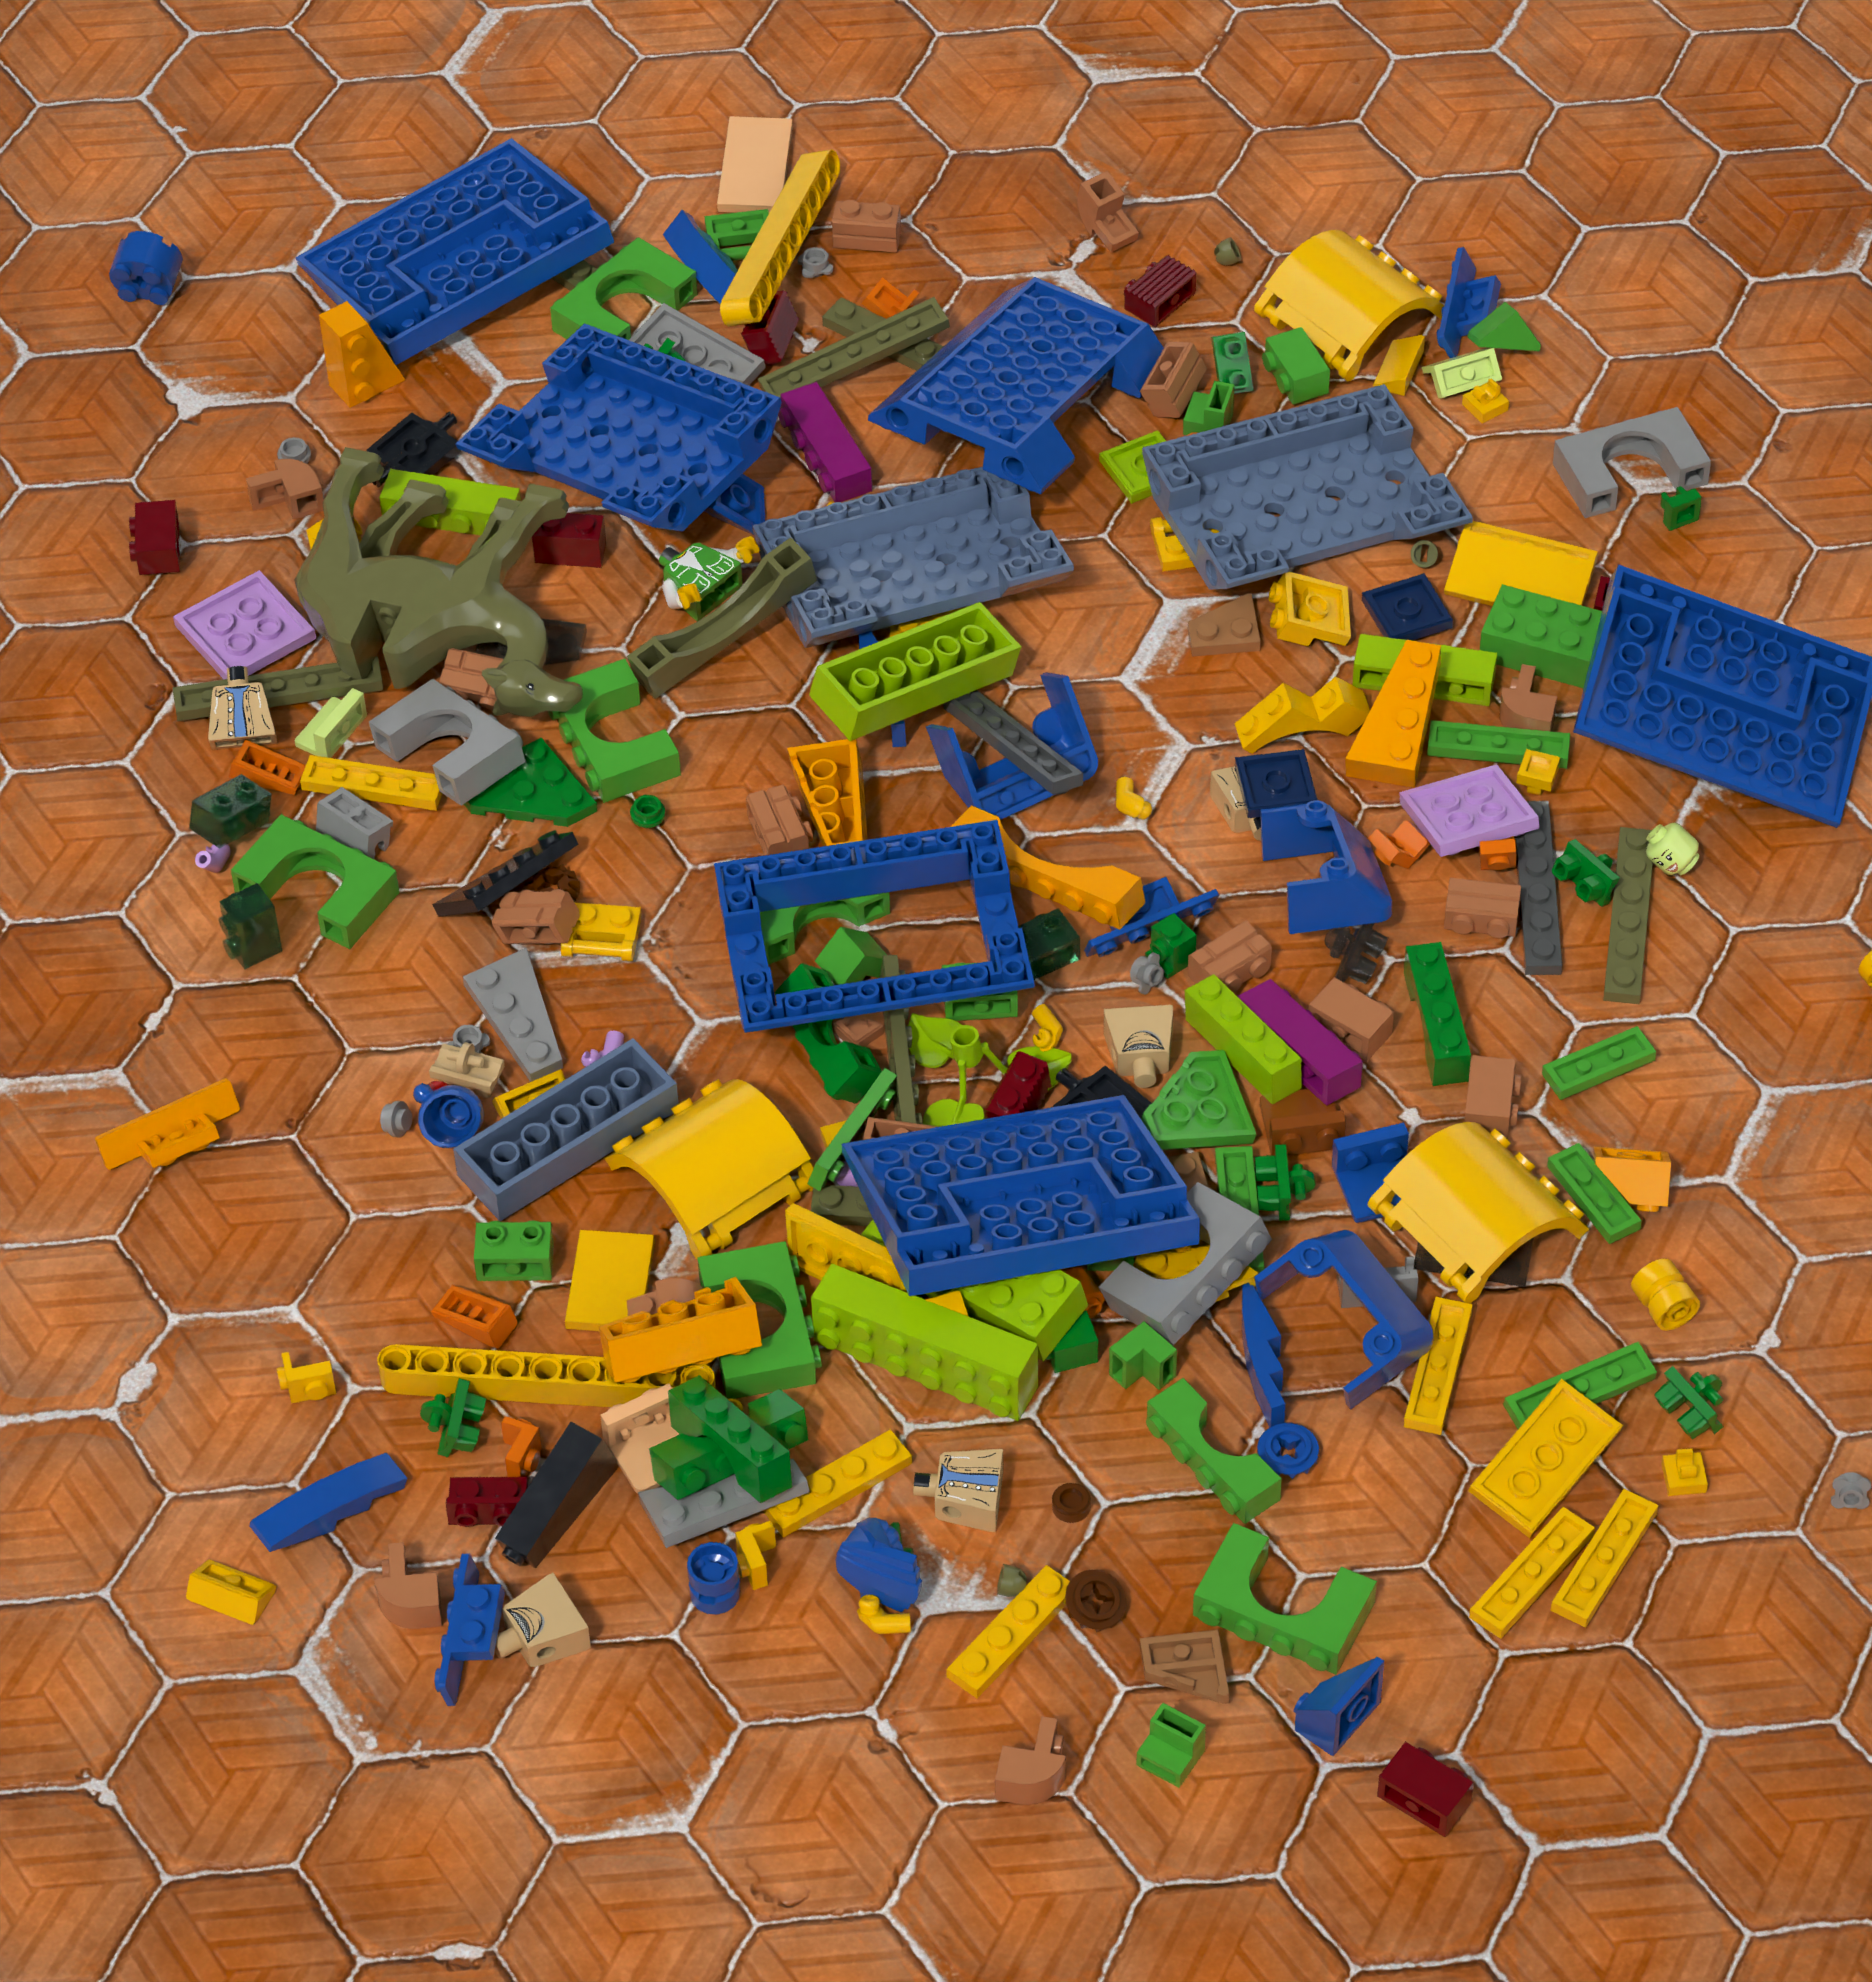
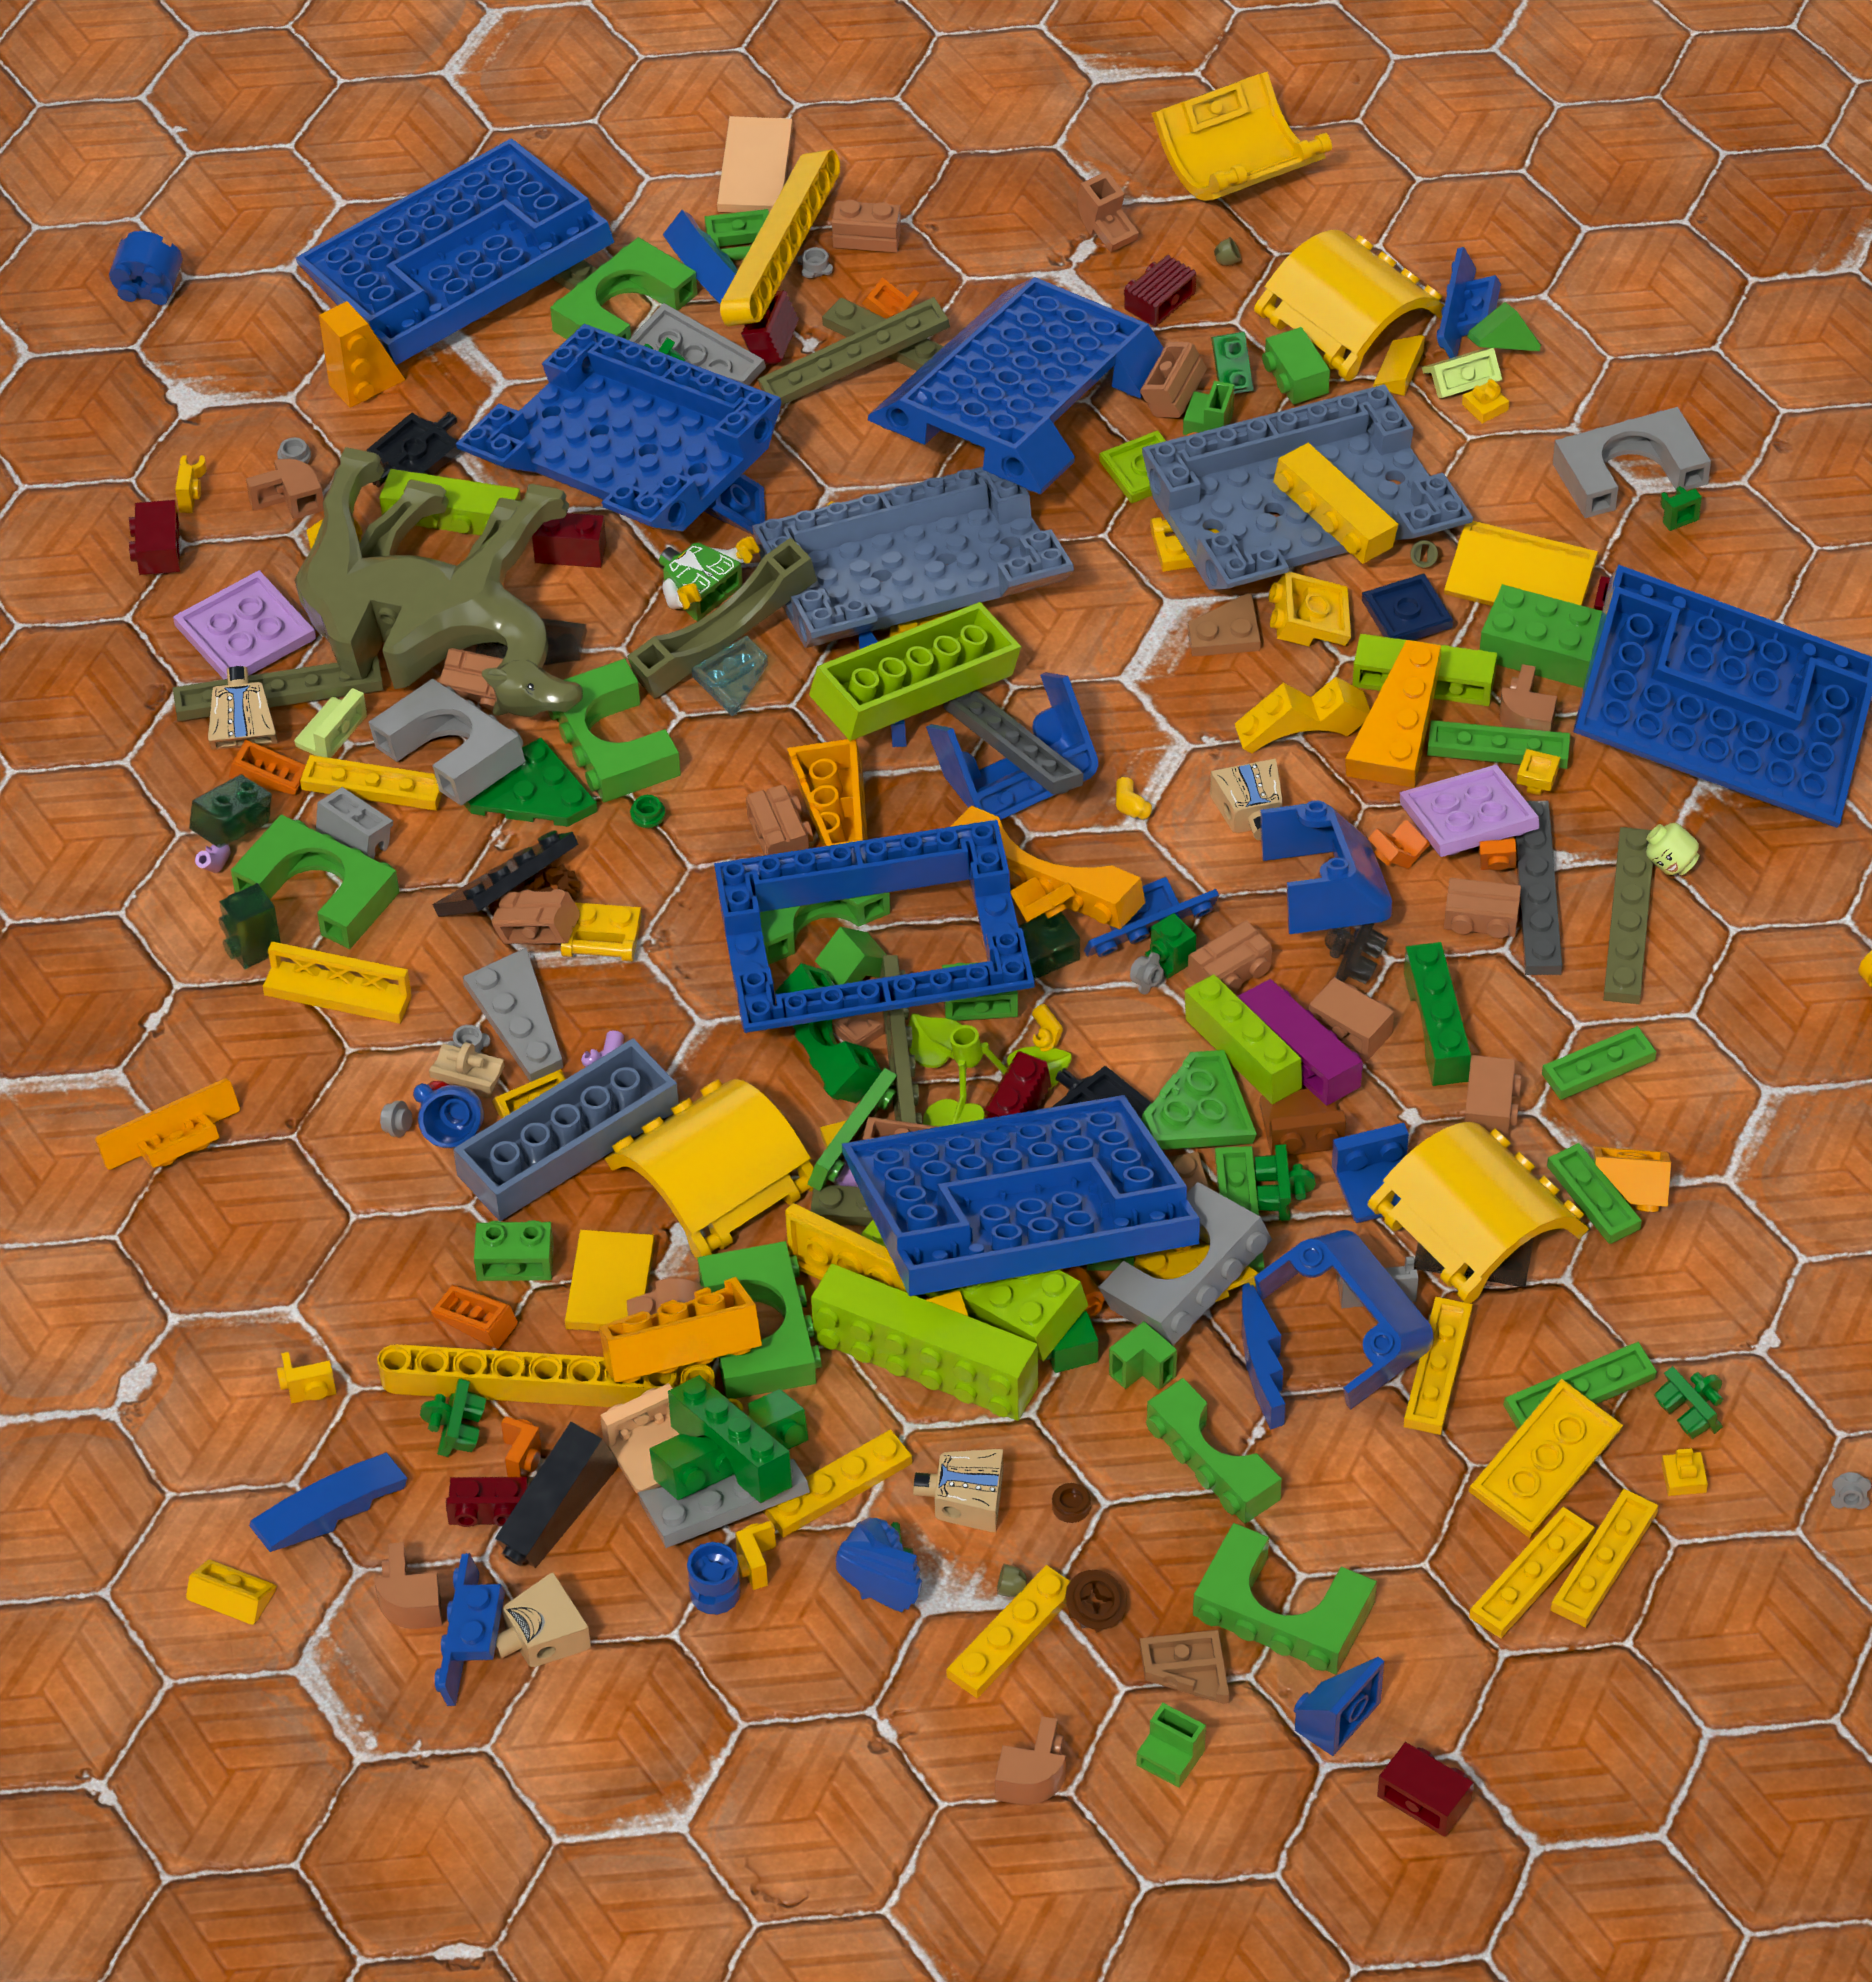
magenta brick [778,382,872,502] -> none
yellow arm [857,1595,911,1634] -> none
tan torso [1104,1005,1173,1088] -> none
dark blue plate [1235,749,1317,818] -> none
blue gear [1257,1423,1319,1479] -> none
green hips [1552,839,1620,907] -> none
yellow wheel [1631,1258,1700,1331] -> none
none -> yellow plate [175,455,207,513]
none -> yellow fence [263,941,412,1024]
none -> clear light blue wing [692,636,768,716]
none -> light orange bracket [1010,877,1076,922]
none -> yellow hinge [1151,71,1332,201]
none -> yellow brick [1273,442,1399,564]

